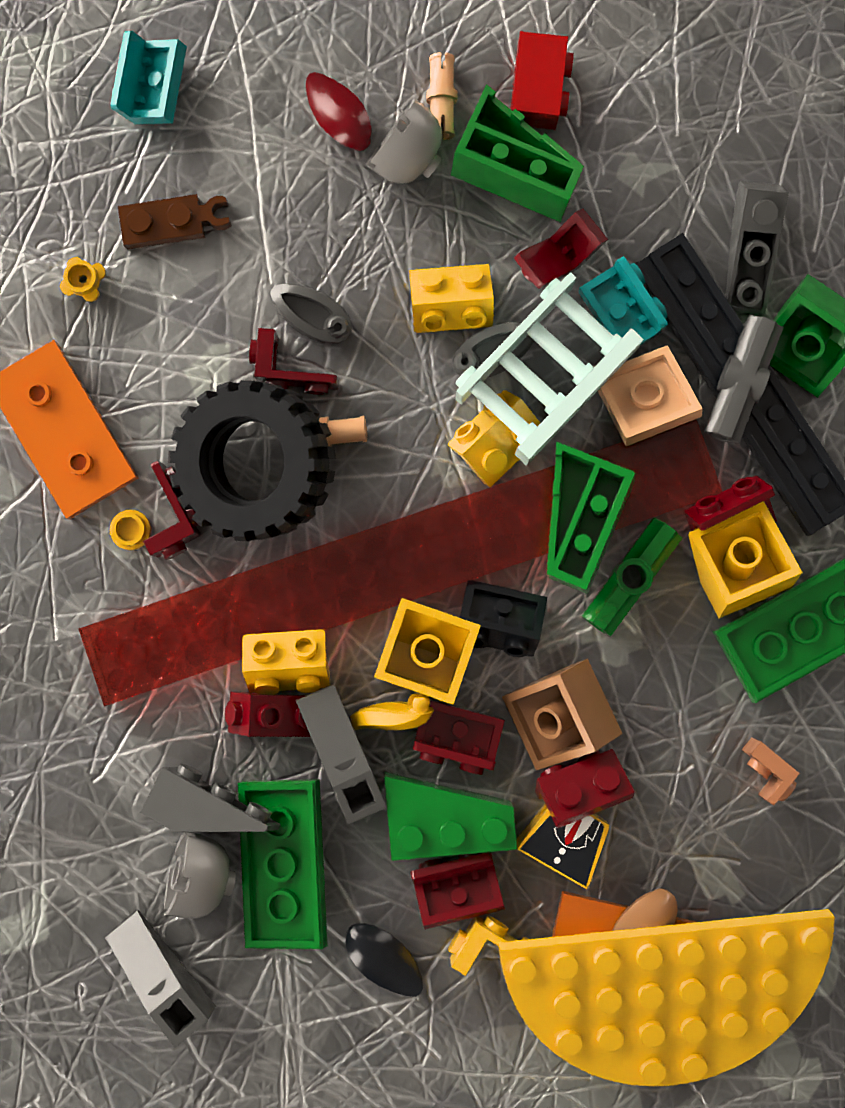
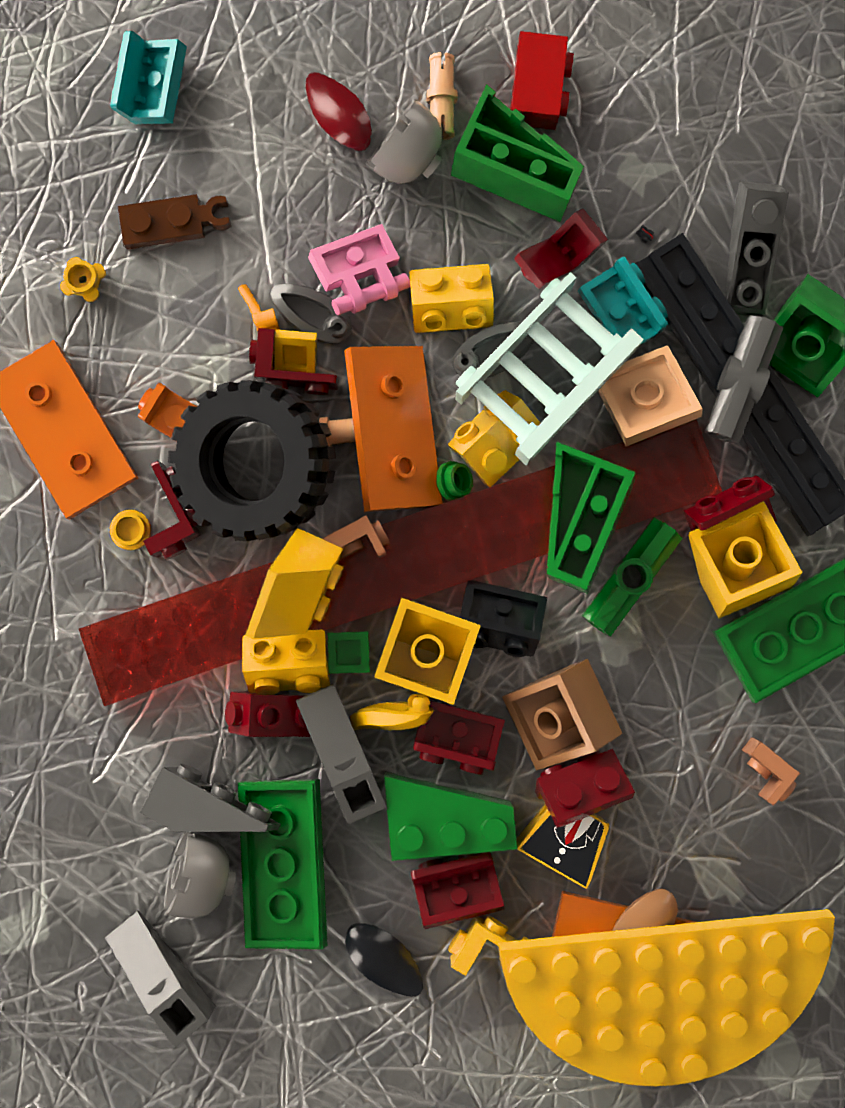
none -> orange bracket [138,383,197,442]
none -> light orange hand [238,284,280,331]
none -> yellow slope [245,528,344,639]
none -> yellow plate [274,330,317,373]
none -> bright pink plate [308,224,410,315]
none -> nougat bracket [322,515,390,558]
none -> green plate [327,631,370,674]
none -> orange plate [344,346,443,512]
none -> green plate [436,461,473,502]
none -> black piece [636,225,654,243]

